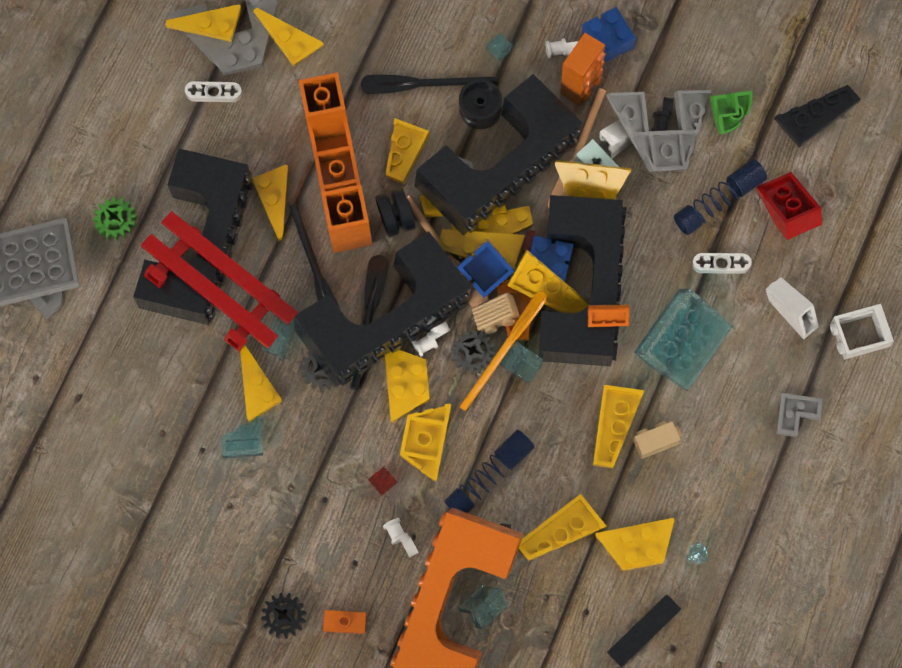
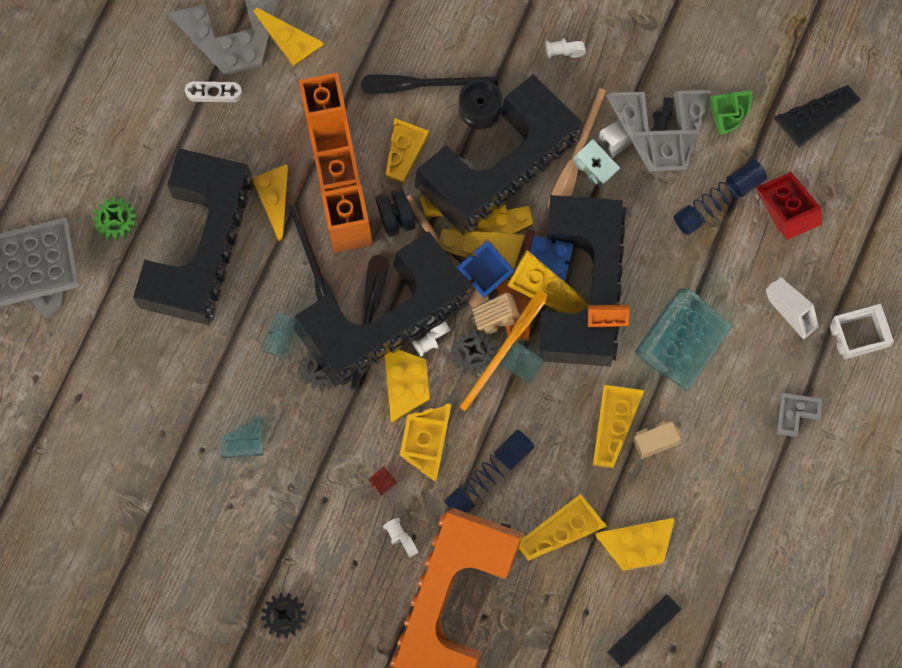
red fence [140,211,298,353] -> none
yellow wing [165,5,242,42] -> none
yellow wing [240,345,282,423] -> none
orange plate [323,610,367,634] -> none
clear light blue panel [458,585,508,629] -> none
clear light blue tile [486,33,513,61] -> none
yellow wing [555,160,632,200] -> none
orange brick [560,33,606,106] -> none
blue piece [581,7,636,63] -> none
clear light blue tile [686,542,709,565] -> none
white beam [692,253,752,274] -> none

